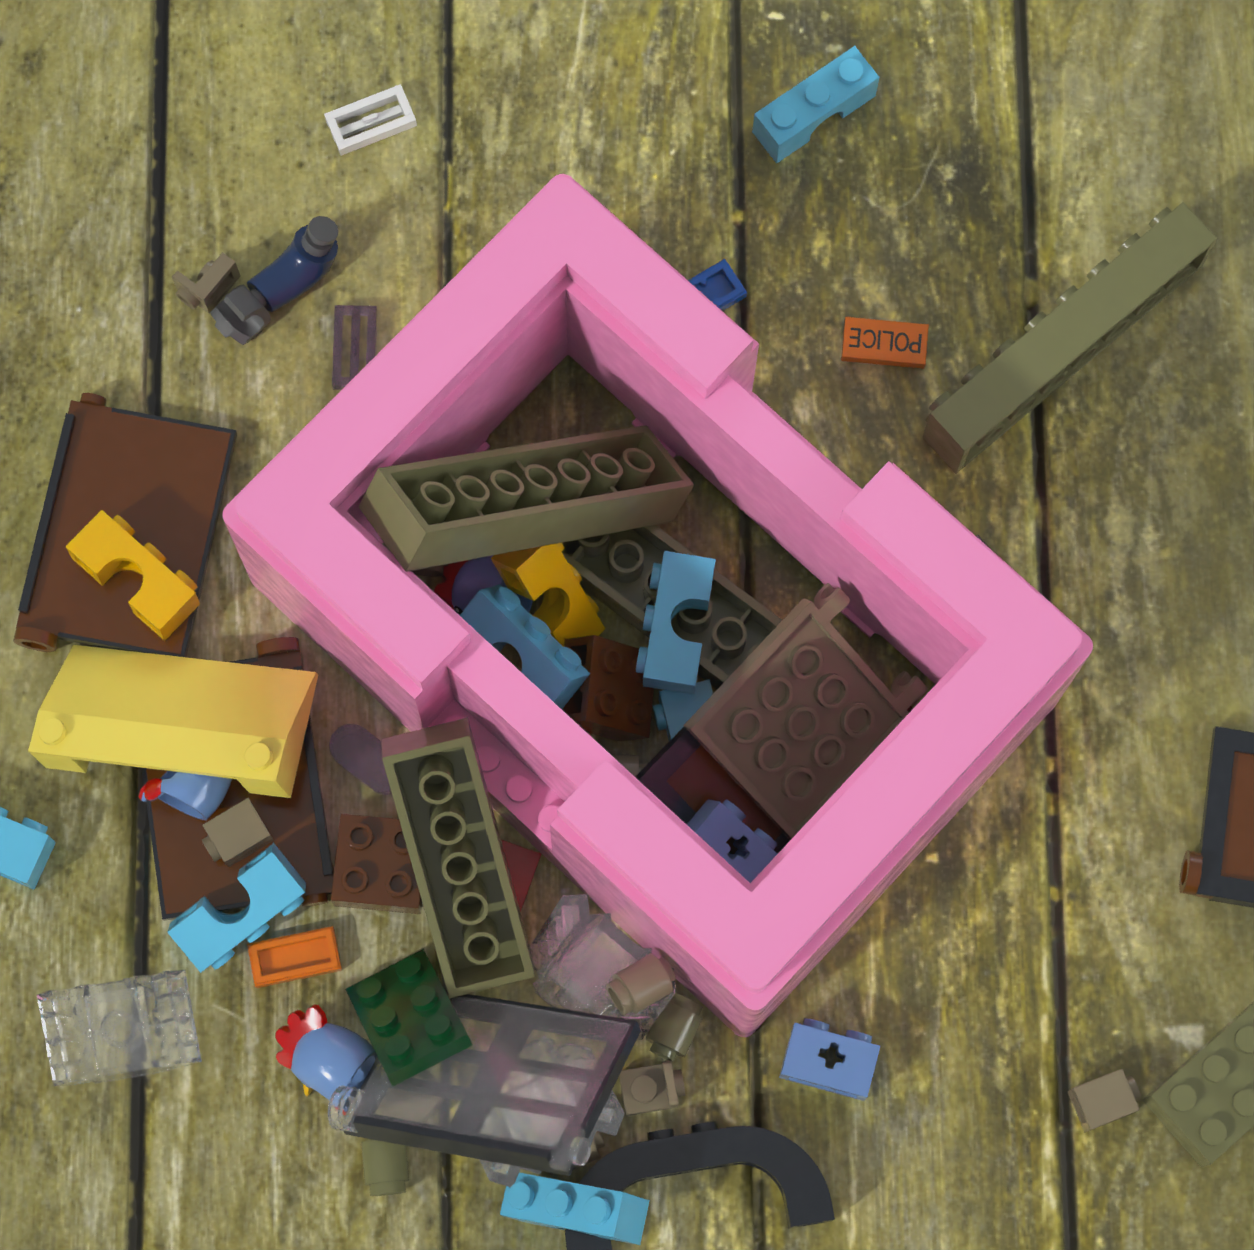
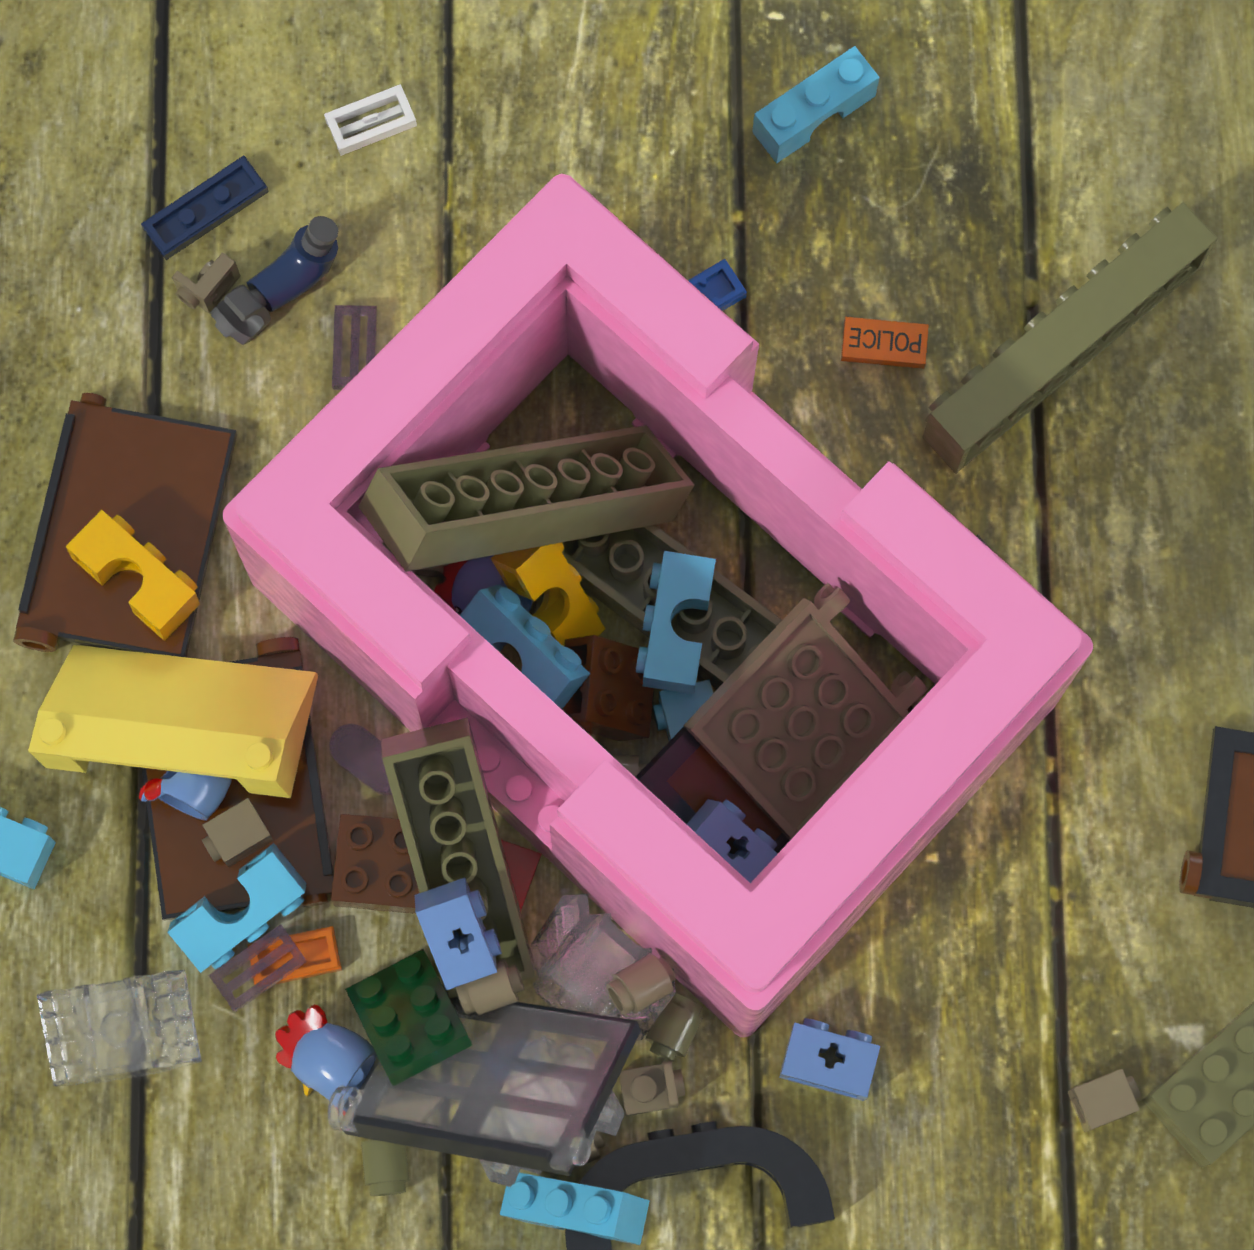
none -> dark blue tile [141,155,269,260]
none -> tile [208,924,307,1012]
none -> medium blue brick [415,878,502,990]
none -> dark tan brick [456,959,525,1015]

